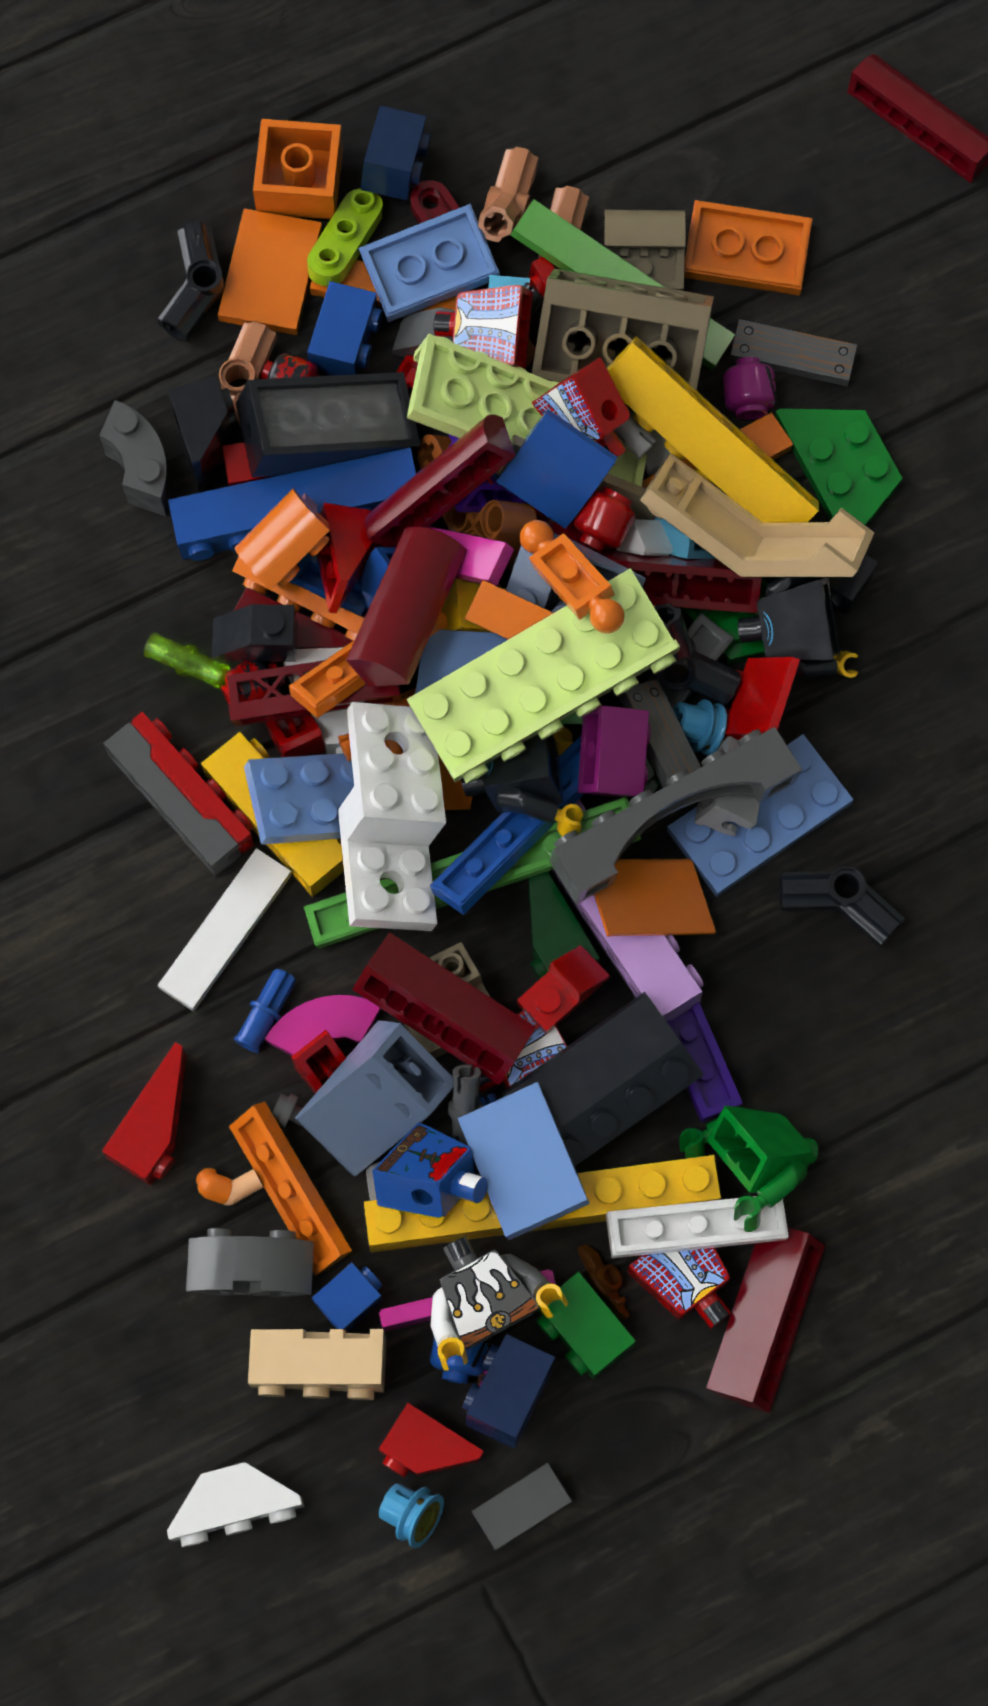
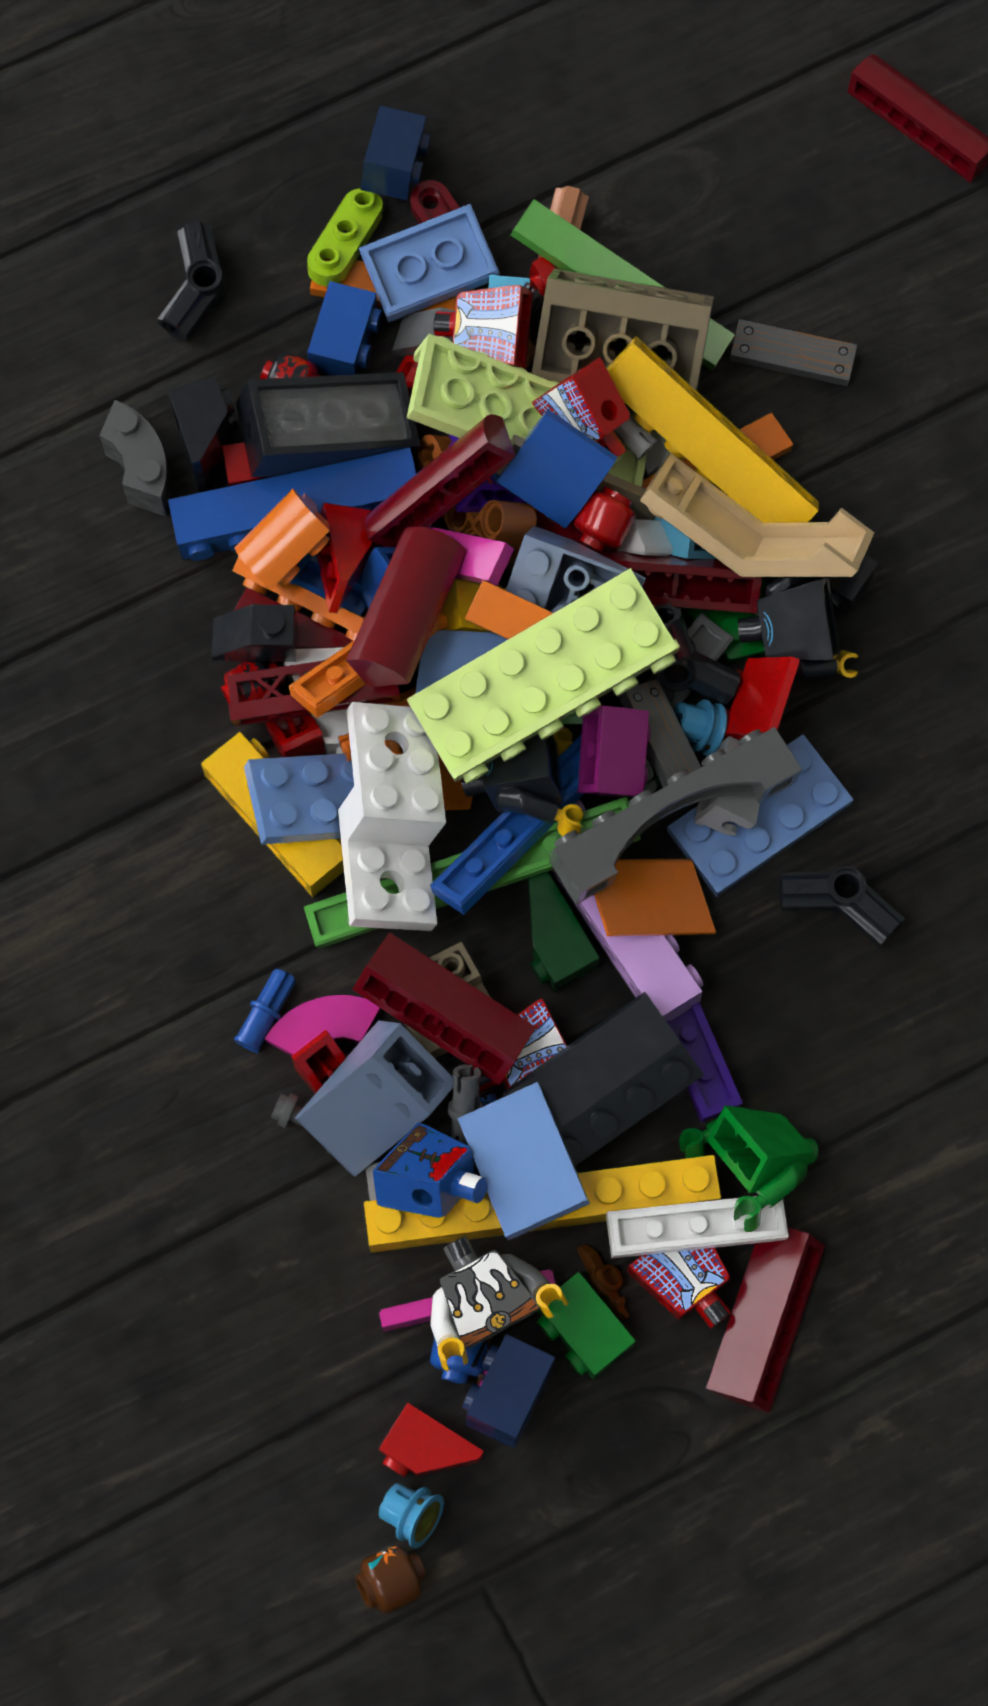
red slope [102,1042,187,1186] -> none
piece [103,712,254,877] -> none
clear neon green pin [144,632,230,689] -> none
white tile [158,848,292,1012] -> none
white slope [167,1462,305,1547] -> none
dark grey brick [186,1228,314,1298] -> none
arm [196,1168,263,1206] -> none
orange tile [218,208,322,335] -> none
nougat piece [219,321,277,428] -> none
orange plate [229,1101,352,1276] -> none
tan wedge [248,1329,386,1400] -> none
orange brick [253,119,343,219] -> none
blue brick [312,1262,383,1333] -> none
dark grey tile [472,1463,572,1551] -> none
nougat piece [478,147,539,242] -> none
red slope [517,945,610,1035] -> none
orange plate [520,520,625,634] -> none
dark tan brick [604,209,686,291] -> none
orange tile [684,200,812,296] -> none
magenta head [723,357,777,420] -> none
green wing [775,409,902,526] -> none
none -> reddish brown head [355,1545,426,1614]

